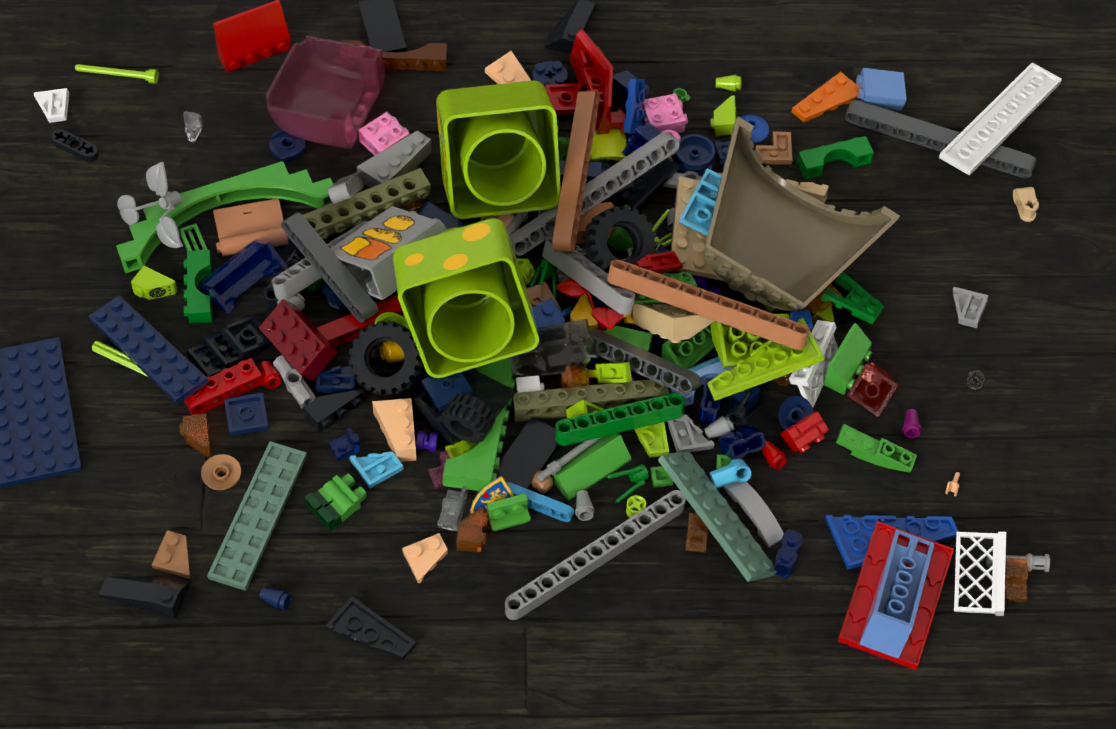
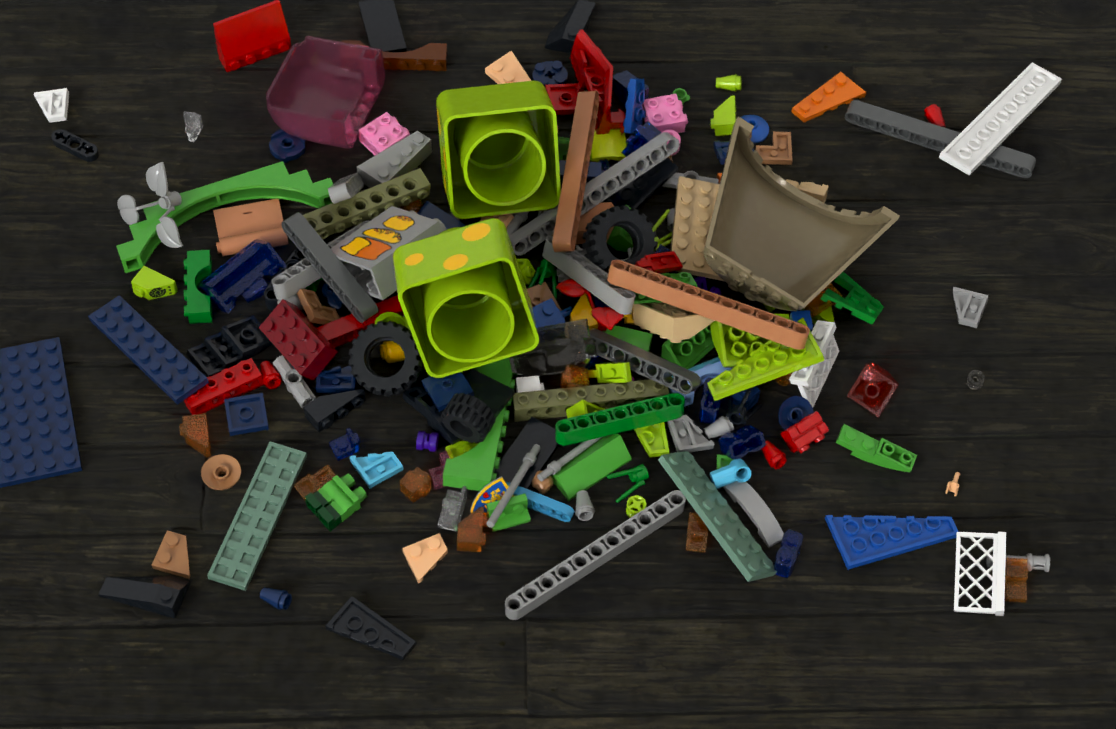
lime piece [75,64,159,84] -> none
lime axle [92,341,148,377] -> none
bright green tile [179,224,208,251] -> none
light nougat wedge [372,398,417,462] -> none
bright green tile [650,466,673,488] -> none
dark blue wheel [674,134,715,177] -> none
medium azure slope [679,168,722,236] -> none
green arch [797,136,874,180] -> none
bright green slope [824,323,872,395] -> none
piece [838,521,954,670] -> none
medium blue brick [856,68,907,111] -> none
magenta cone [902,409,922,438] -> none
tan piece [1013,187,1039,222] -> none
none -> clear blue cone [241,277,268,303]
none -> clear orange slope [294,465,336,501]
none -> medium nougat plate [297,288,340,325]
none -> clear orange brick [399,467,431,503]
none -> light grey bar [486,444,541,528]
none -> red cone [924,104,946,128]

